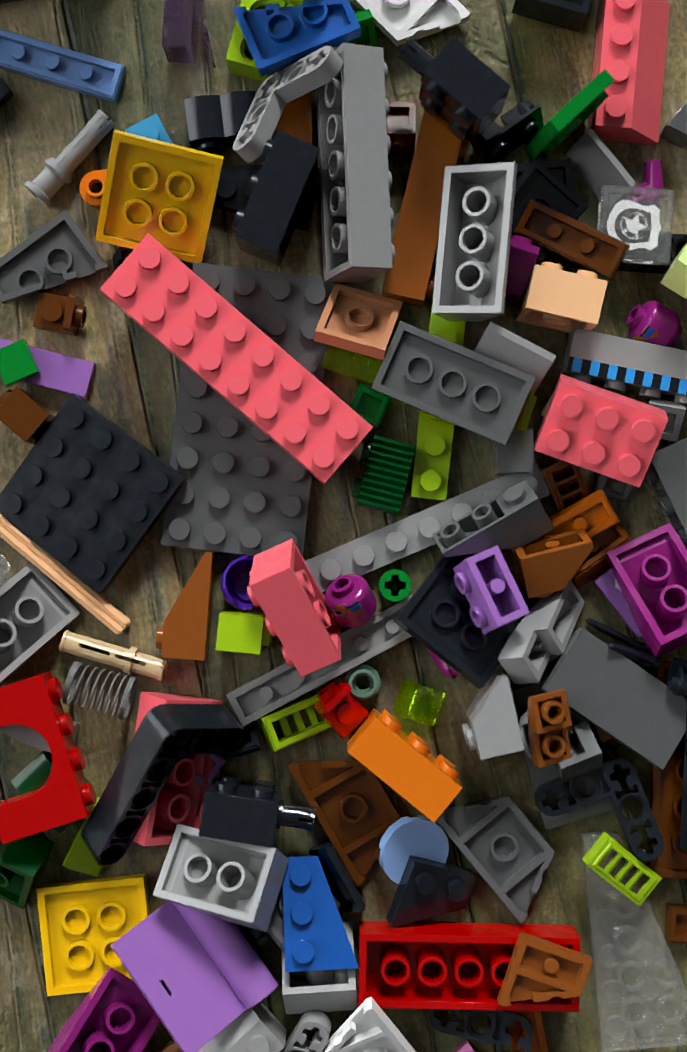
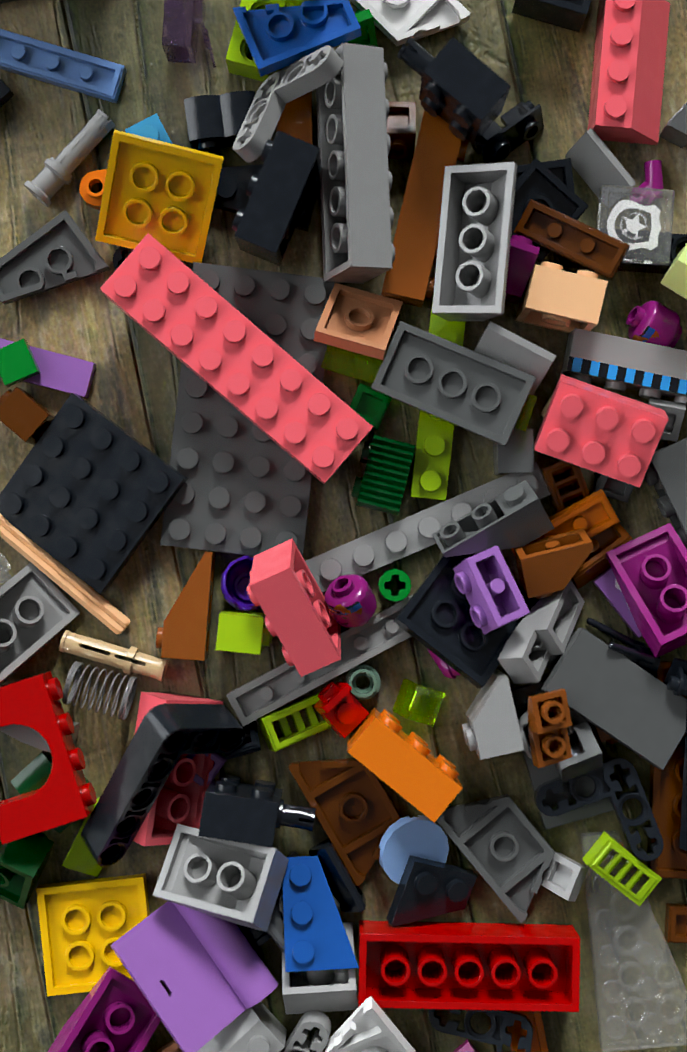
reddish brown bracket [33,292,87,336] -> none
dark orange wing [497,931,593,1006] -> none
green plate [525,69,615,159] -> none
none -> light grey plate [541,852,588,902]

